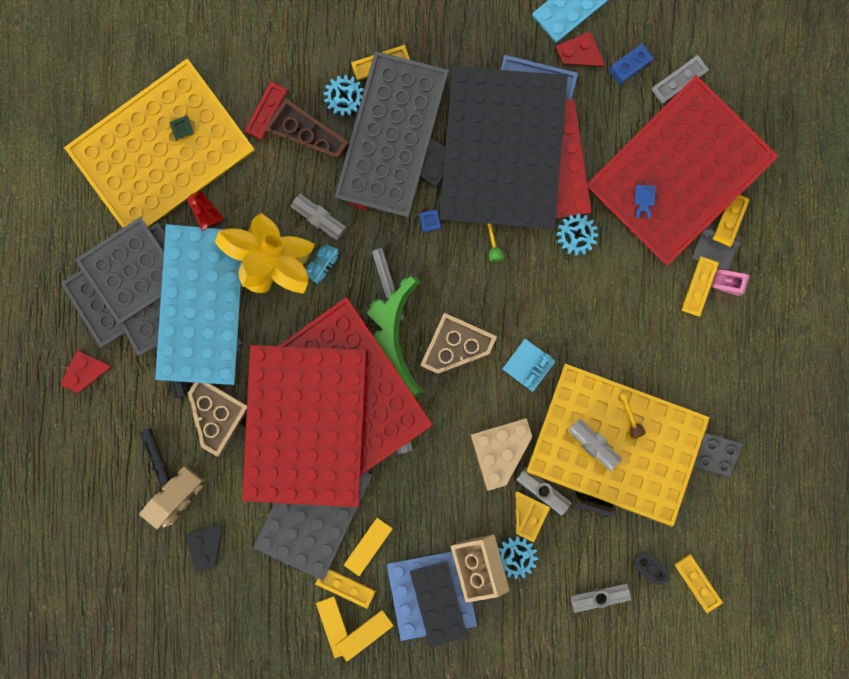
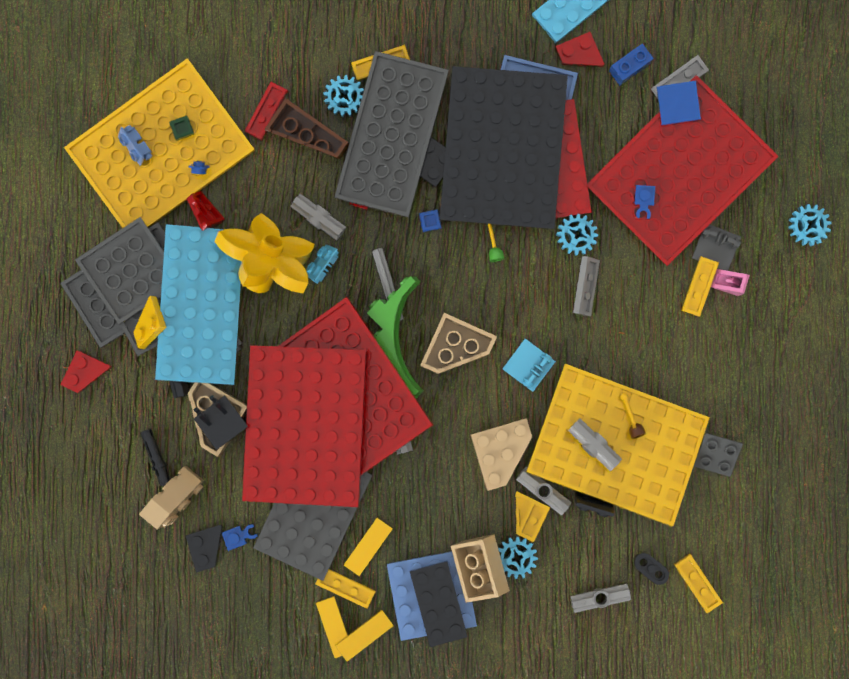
yellow tile [713,195,750,247] -> none
none -> medium blue hinge [118,125,152,166]
none -> yellow wing [133,296,166,349]
none -> blue plate [188,161,210,174]
none -> black plate [193,395,248,450]
none -> blue plate [222,524,258,551]
none -> light grey plate [573,256,600,316]
none -> blue tile [657,81,701,125]
none -> medium azure gear [788,204,832,246]

